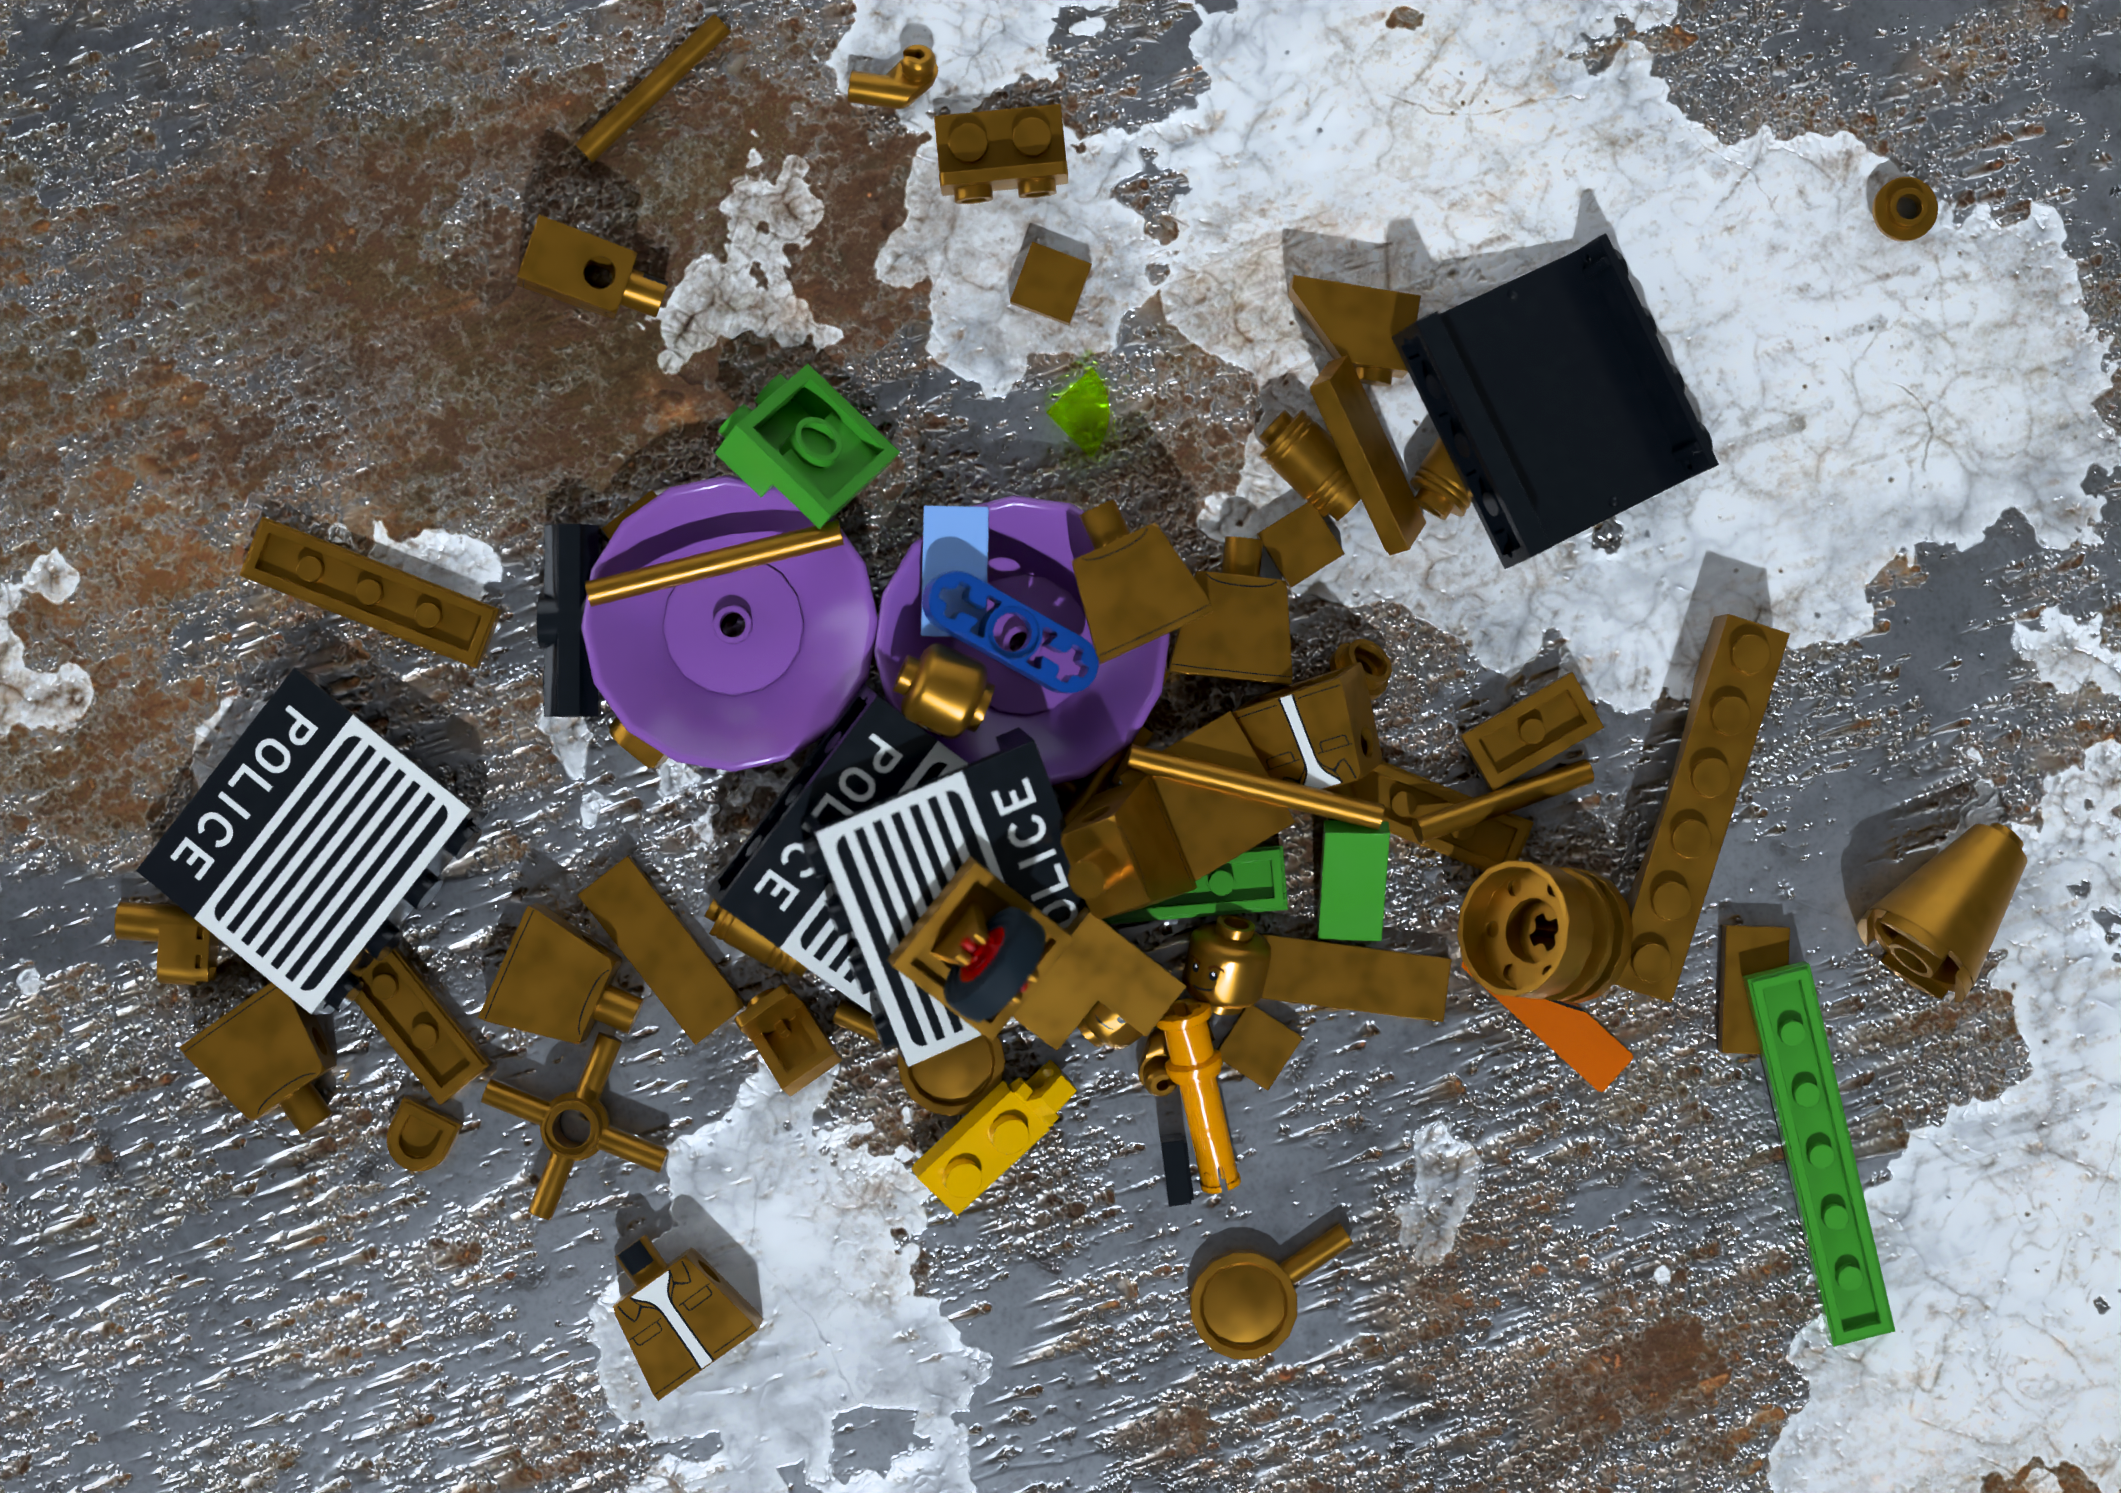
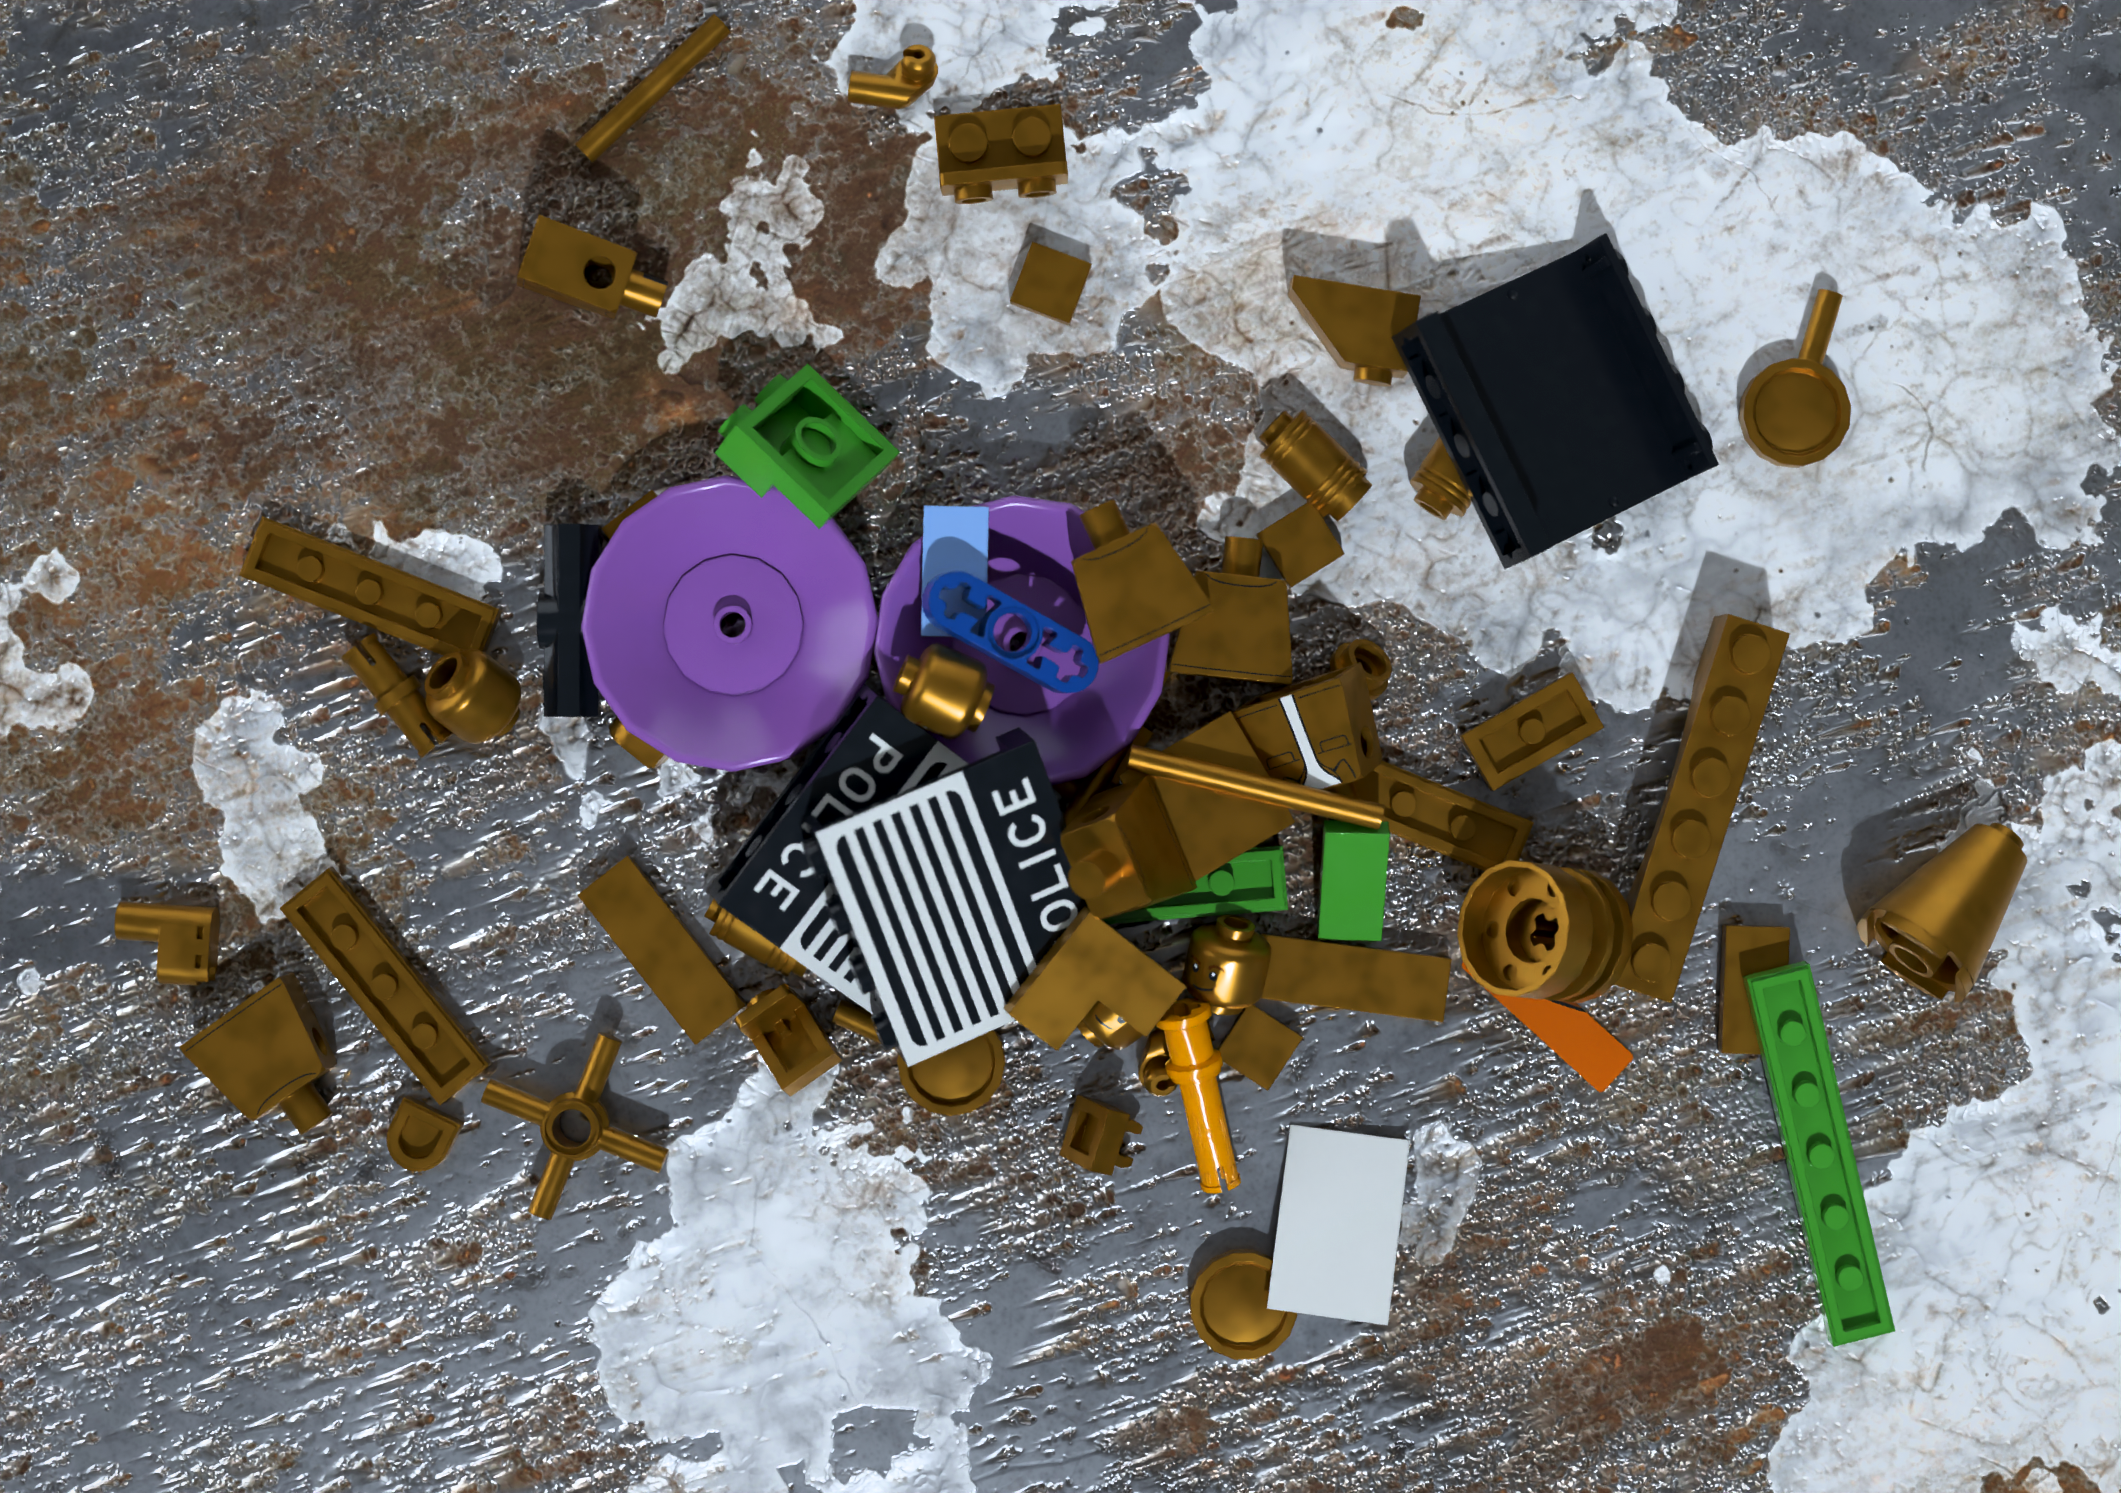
panel [136,668,488,1014] -> none
pearl gold torso [478,903,644,1044] -> none
pearl gold bar [585,520,844,607] -> none
pearl gold torso [613,1234,763,1401] -> none
pearl gold plate [887,856,1074,1041] -> none
yellow hinge [911,1059,1077,1216] -> none
clear neon green tile [1046,368,1110,459] -> none
black tile [1160,1133,1194,1207] -> none
pearl gold tile [1309,355,1426,556] -> none
pearl gold bar [1412,759,1594,843] -> none
pearl gold plate [1872,177,1938,242] -> none
none -> pearl gold pin [341,633,454,758]
none -> pearl gold head [425,648,521,744]
none -> pearl gold tile [1059,1094,1143,1176]
none -> white sticker [1267,1124,1410,1325]
none -> pearl gold piece [1739,289,1851,468]

